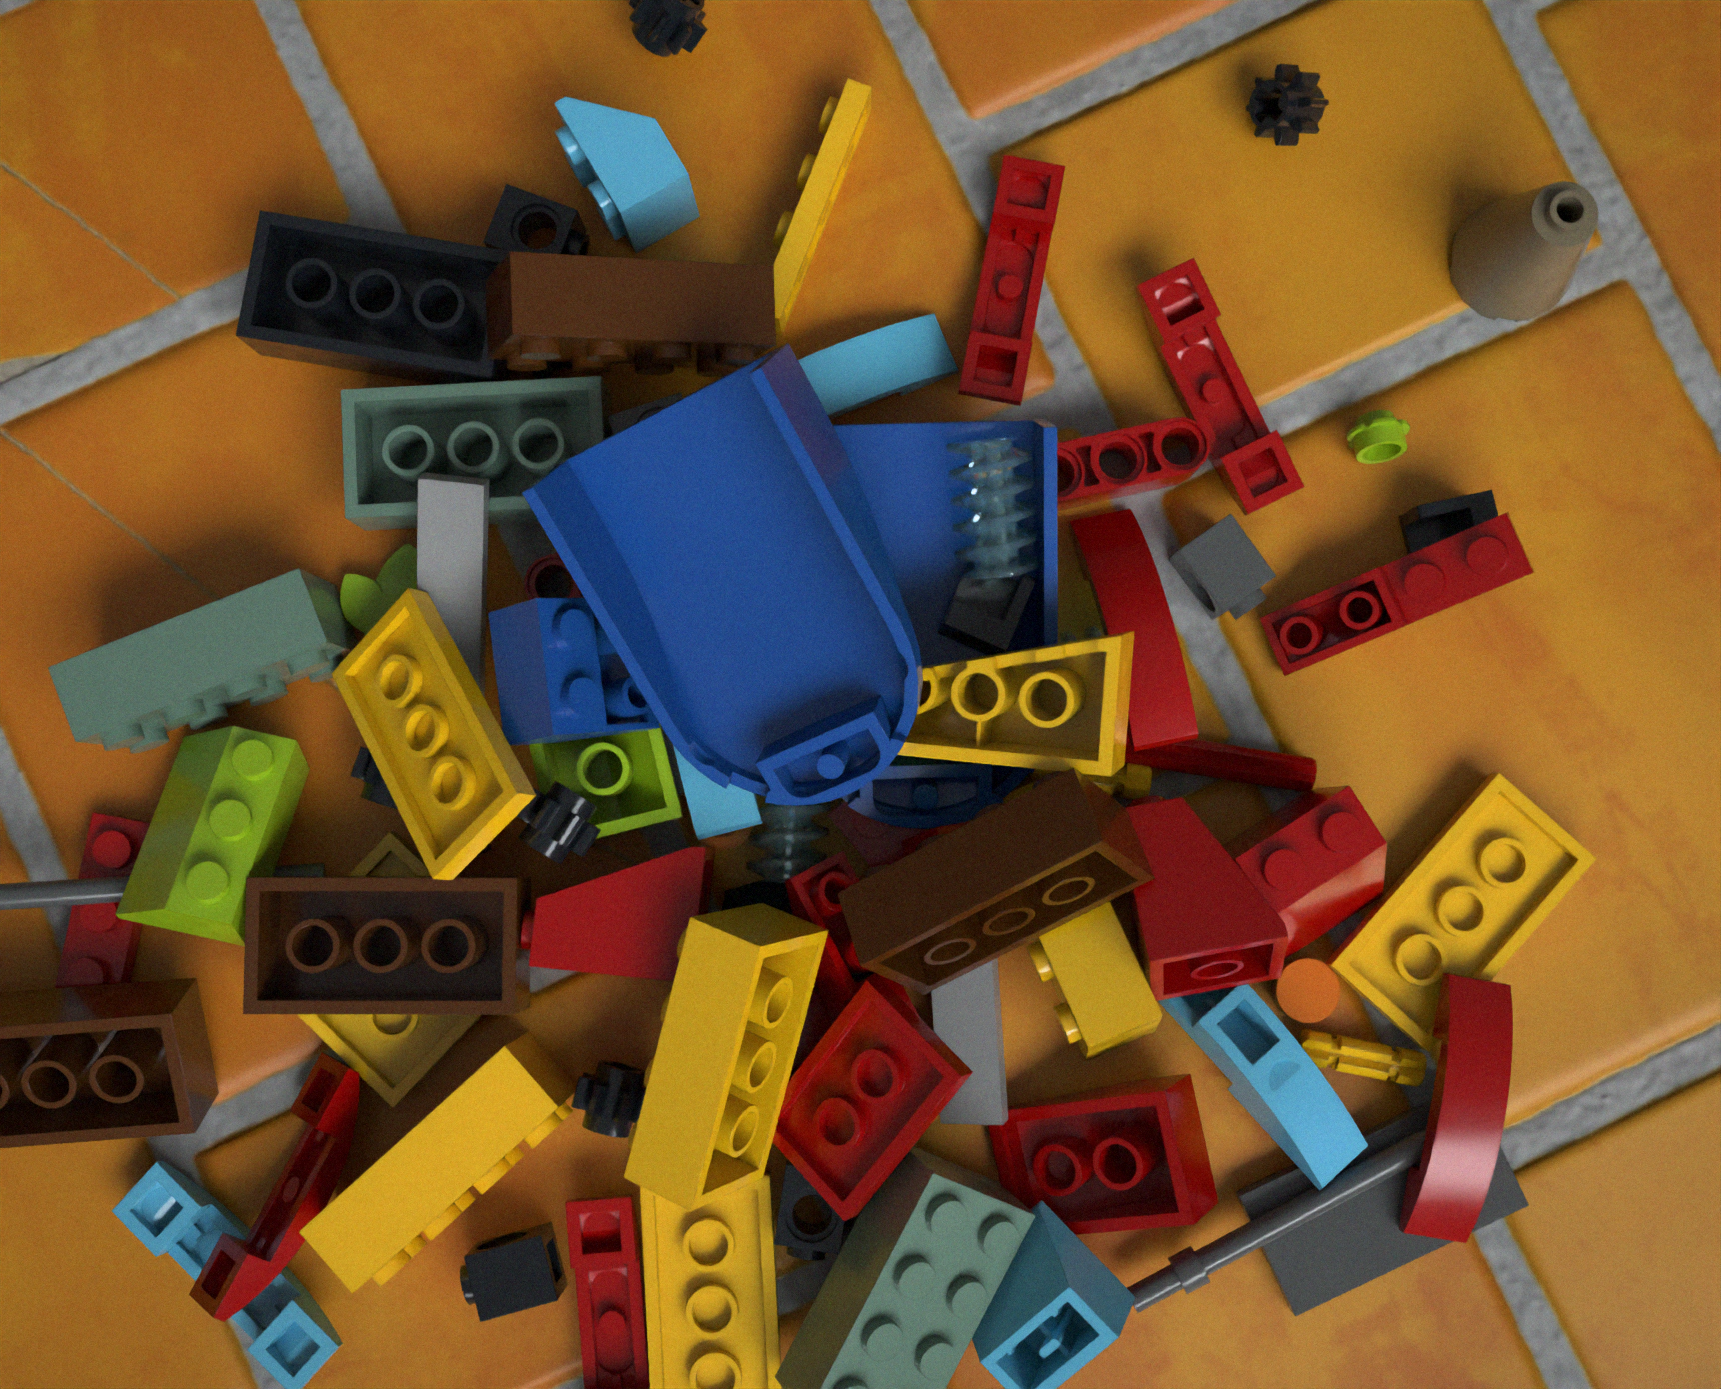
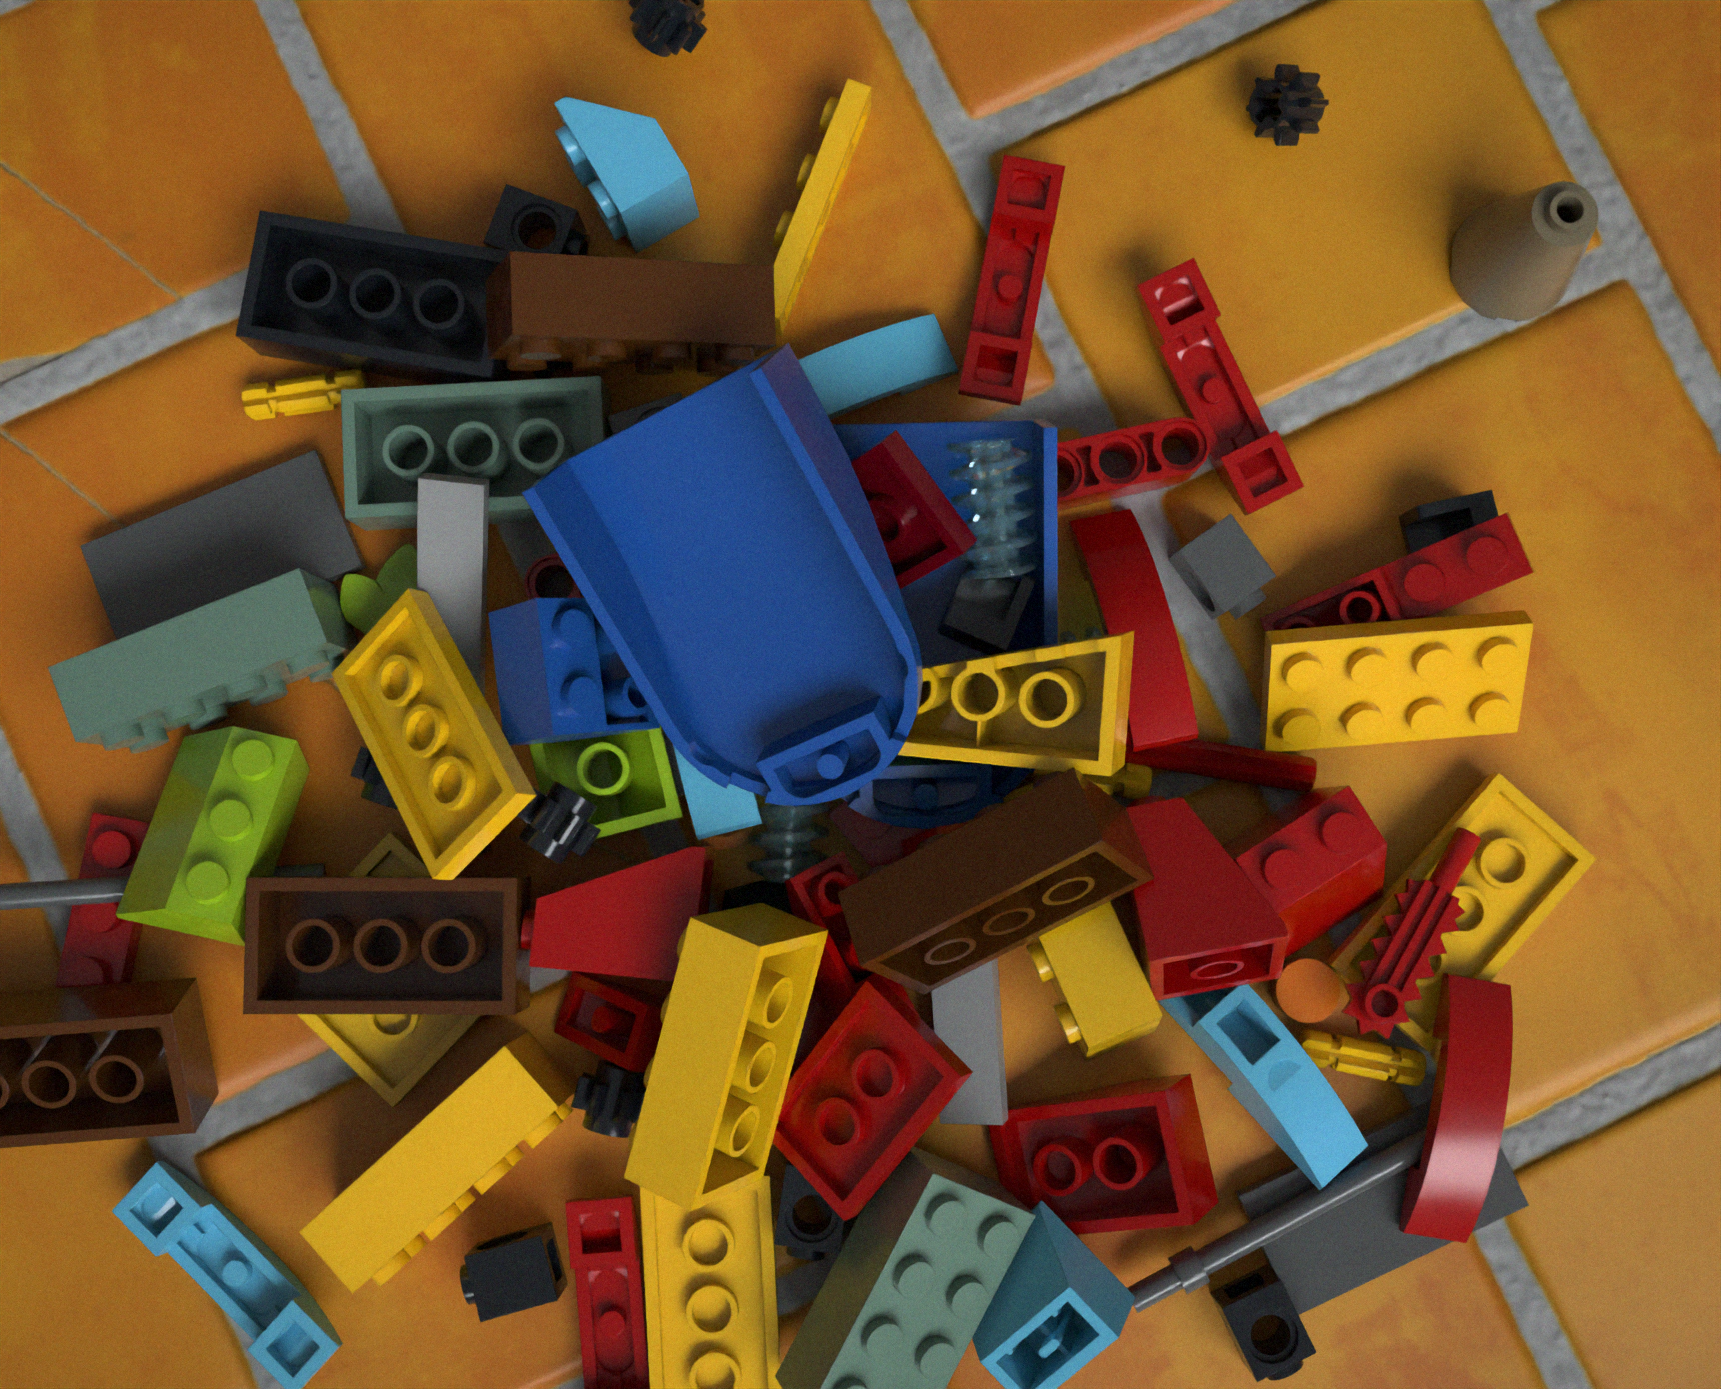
red slope [189,1052,359,1322] -> none
lime plate [1347,410,1410,464] -> none
none -> dark grey tile [80,450,367,640]
none -> yellow axle [241,369,369,421]
none -> red slope [554,971,666,1073]
none -> dark red plate [850,430,977,589]
none -> black brick [1209,1264,1317,1382]
none -> yellow plate [1259,610,1534,752]
none -> red piece [1341,827,1481,1039]

